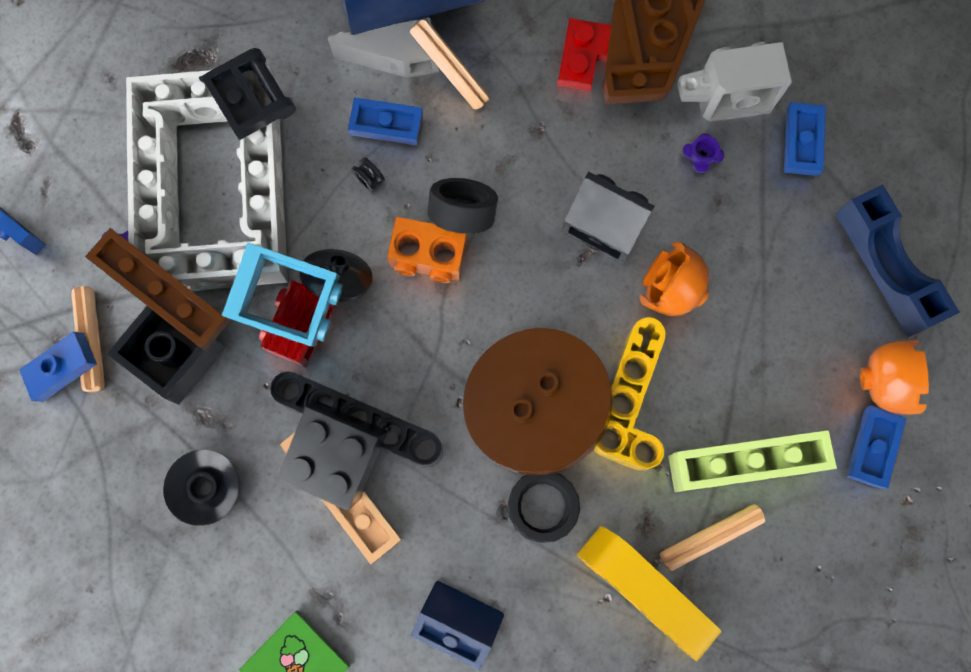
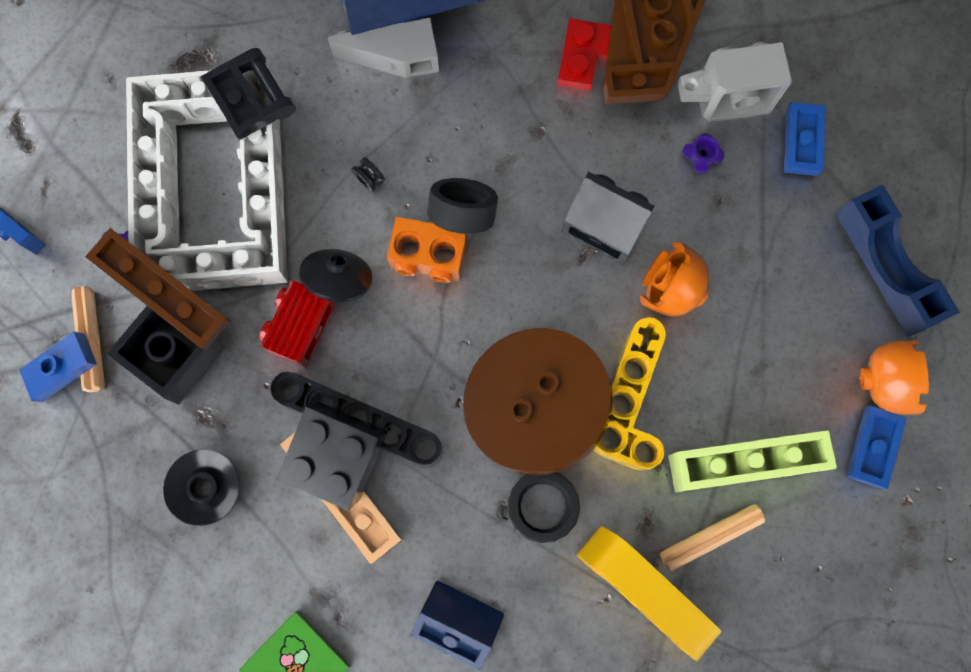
medium azure window [222,243,343,347] -> none
blue plate [348,97,423,145] -> none
light nougat axle [410,18,489,109] -> none

